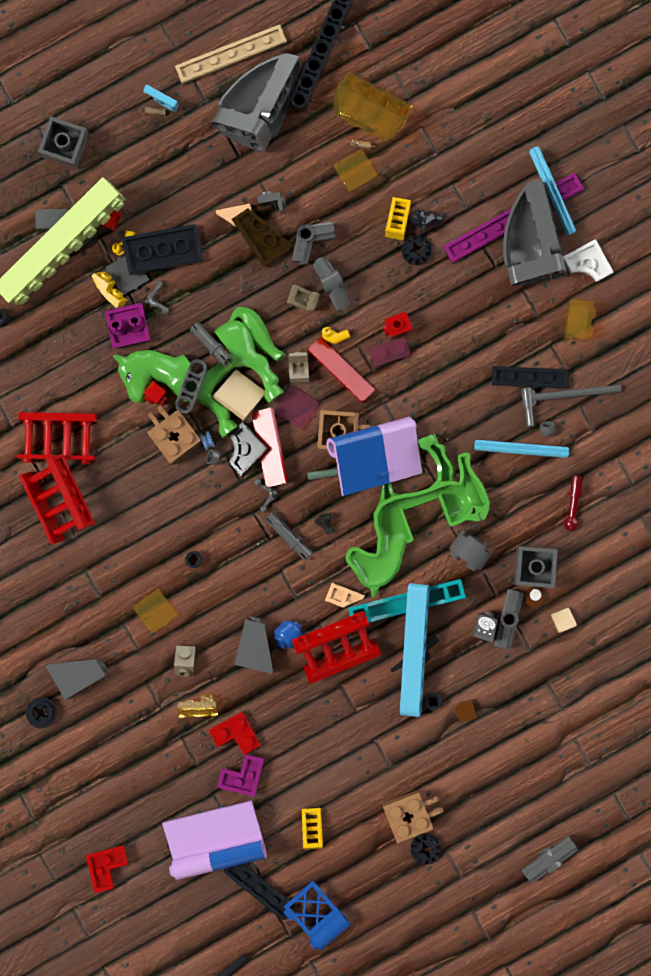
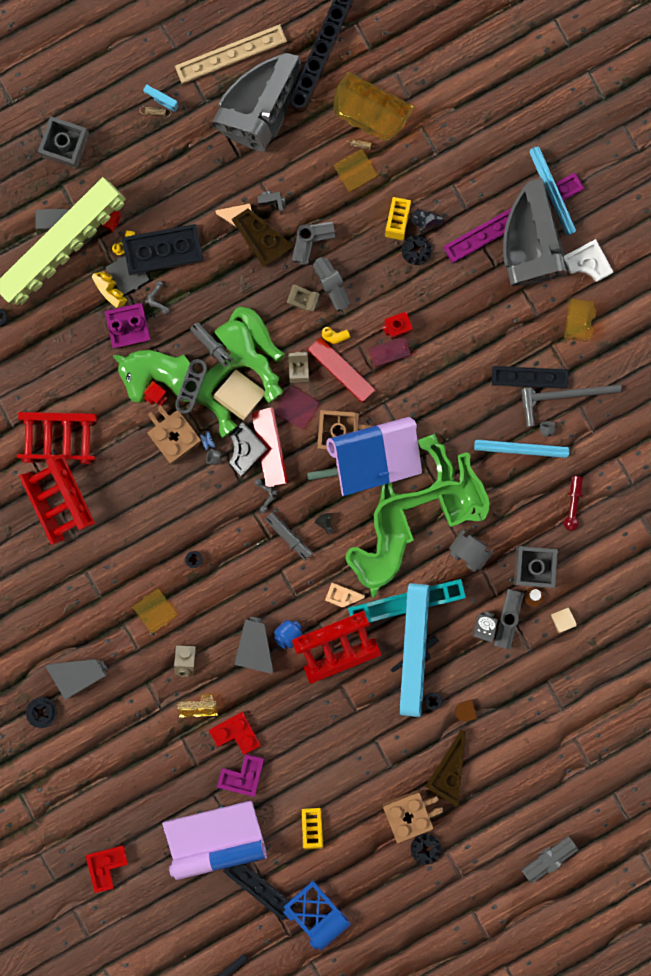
none -> dark brown wing [425,729,465,807]

